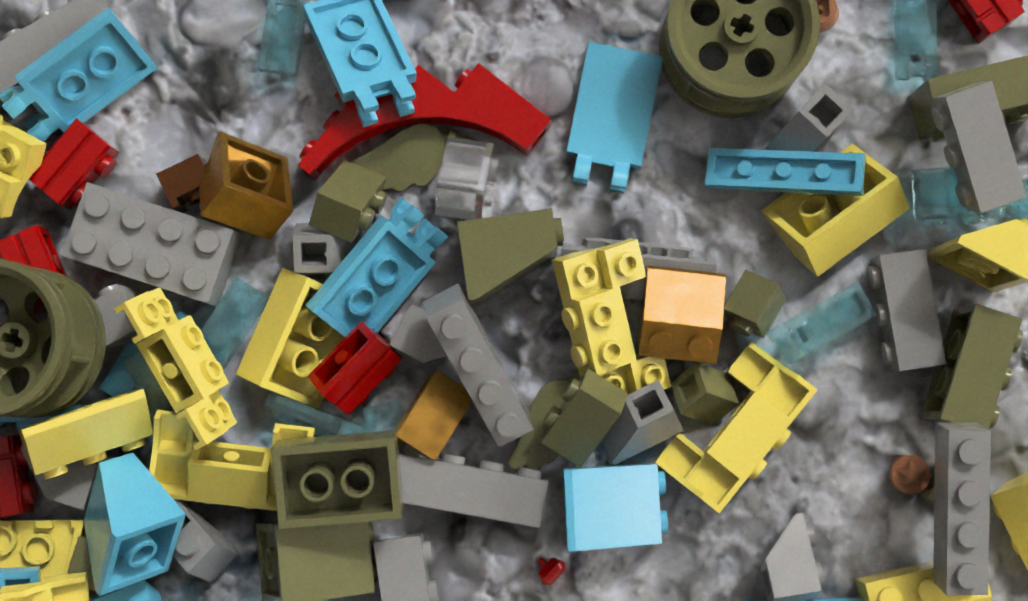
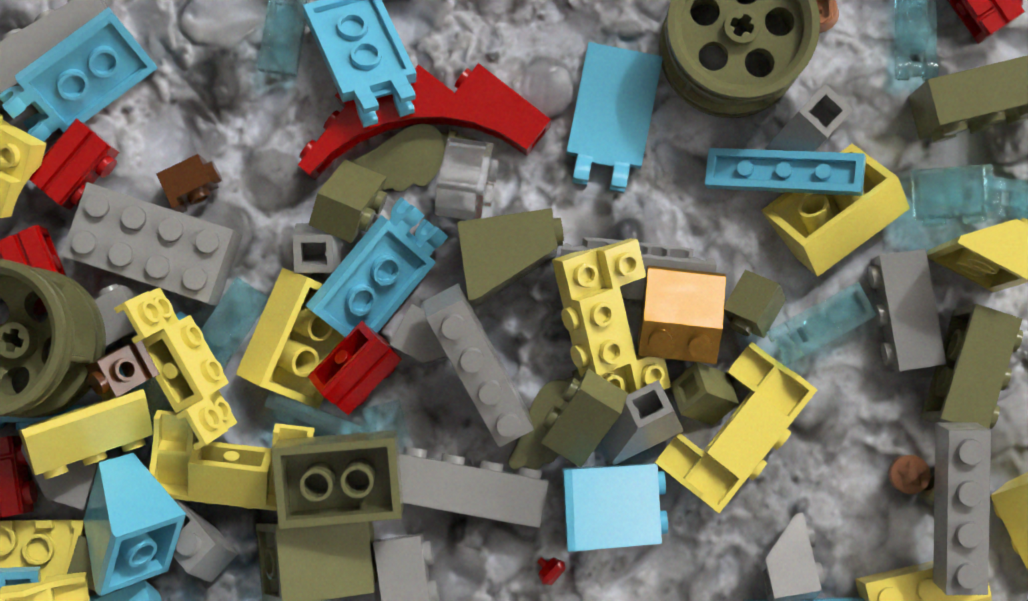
pearl gold slope [199,131,293,240] -> none
pearl gold panel [395,370,472,460] -> none
light grey brick [932,81,1027,213] -> none
none -> brick [85,340,159,401]

